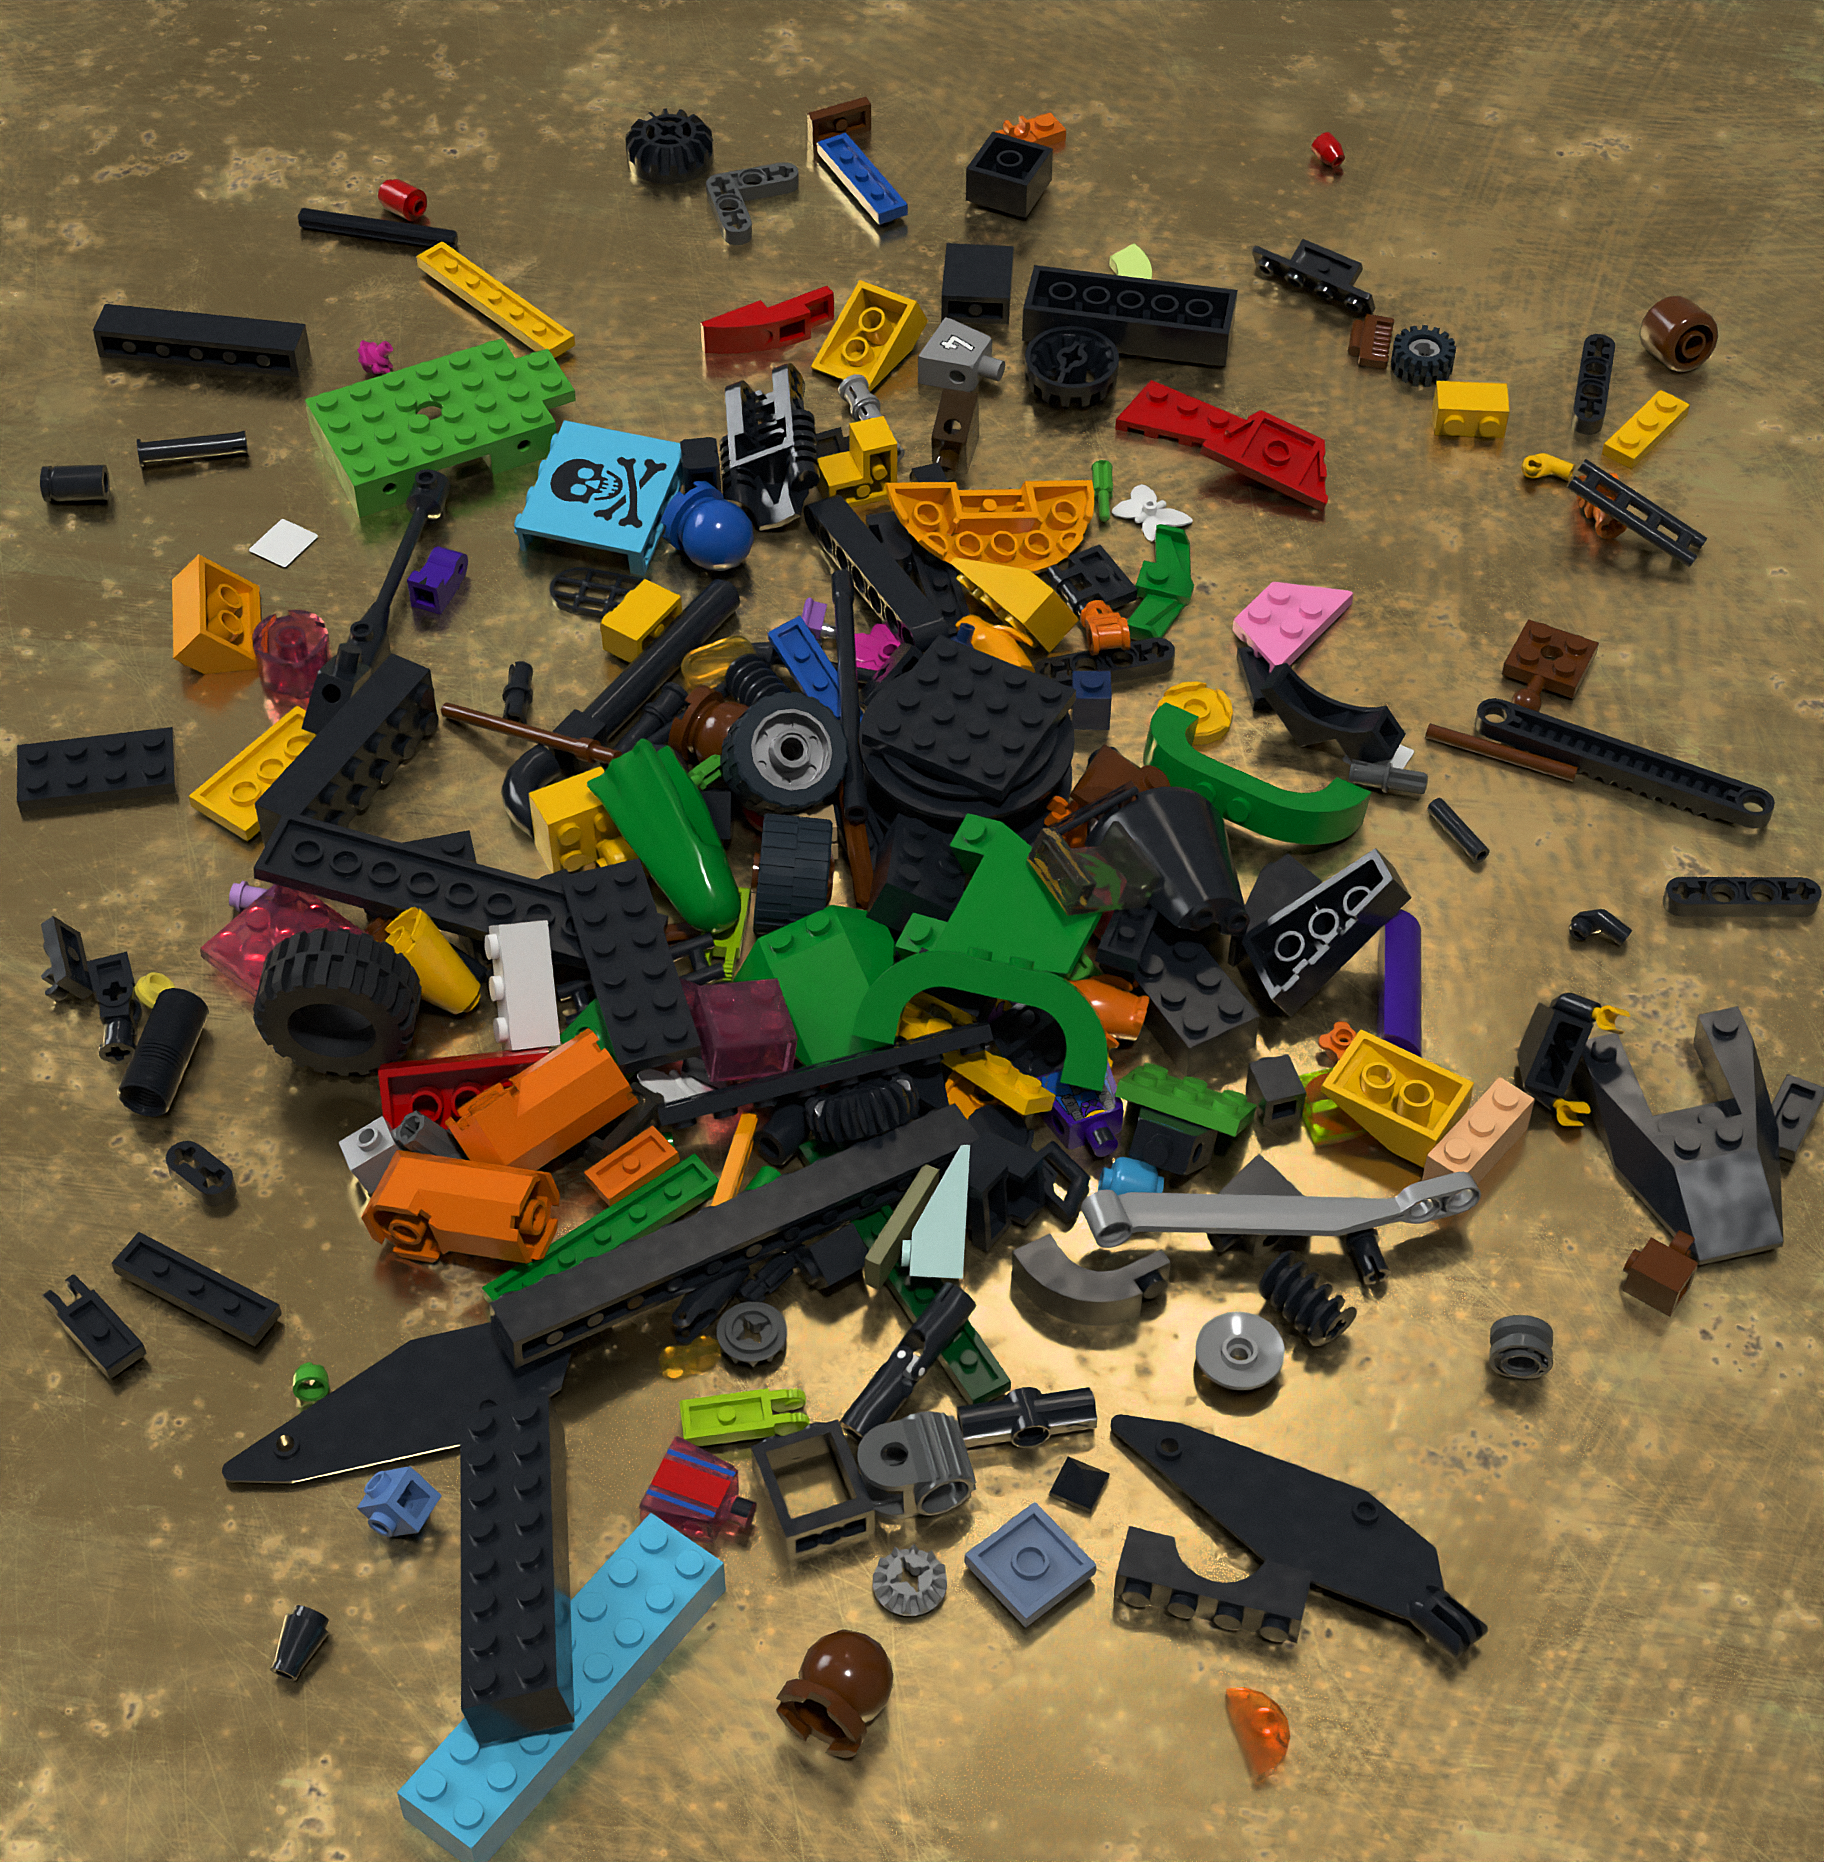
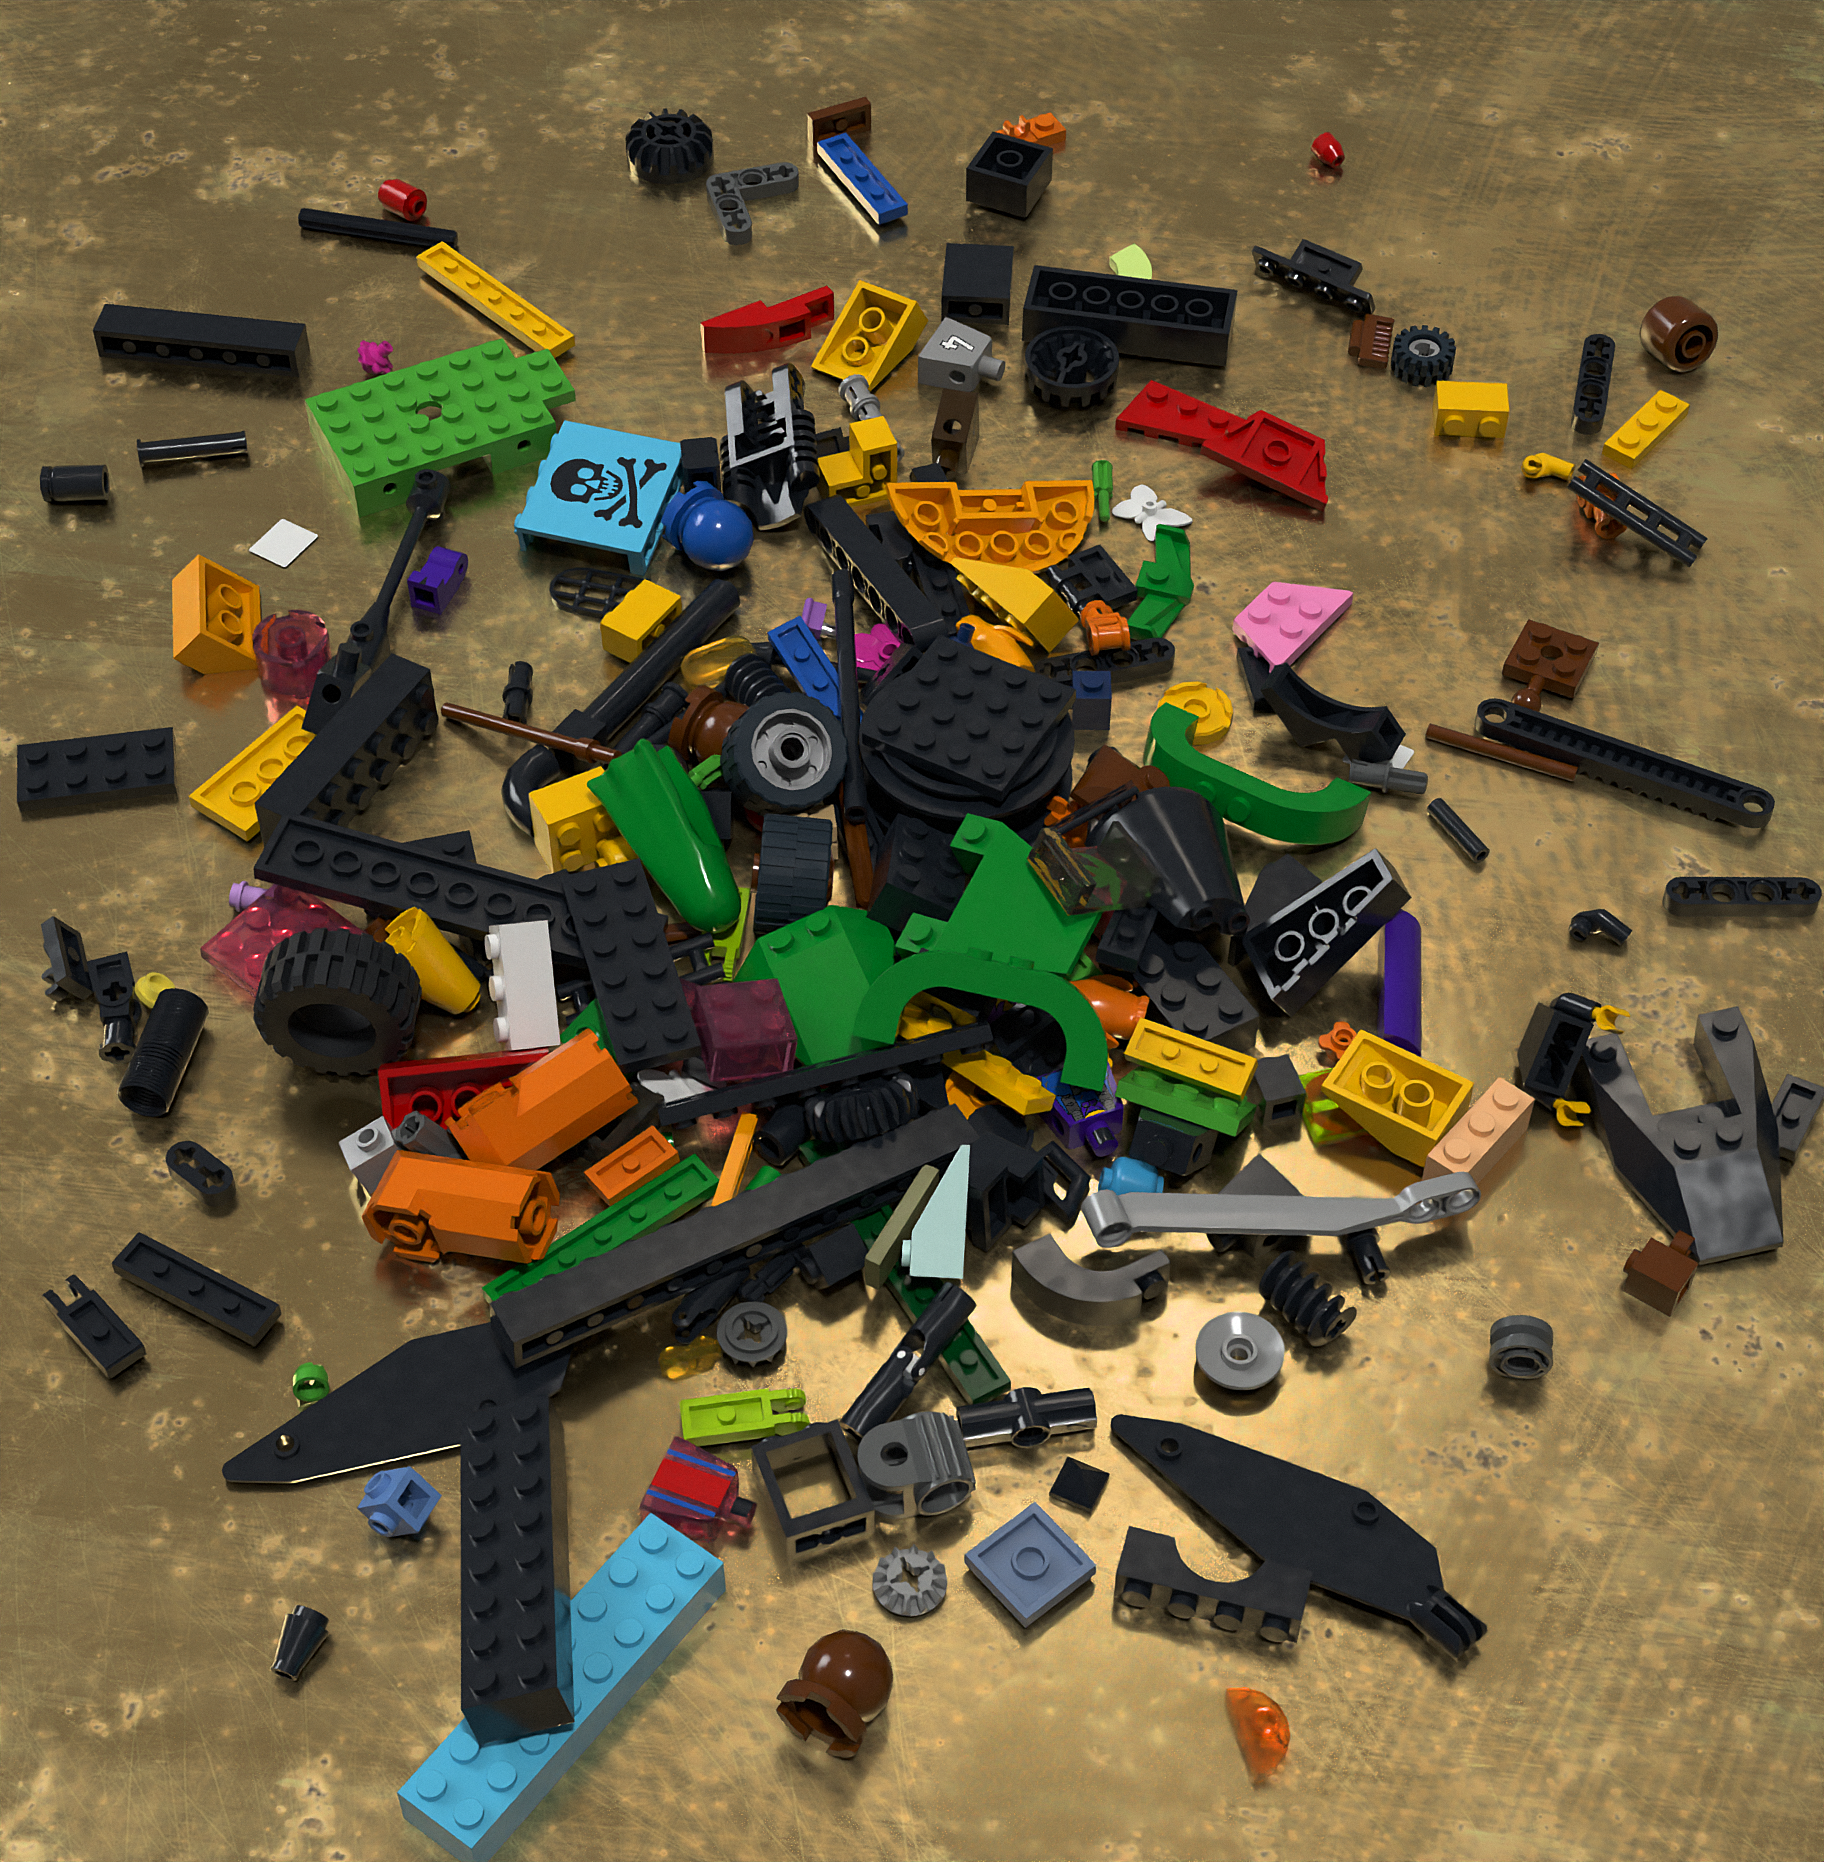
none -> yellow plate [1124,1017,1258,1102]

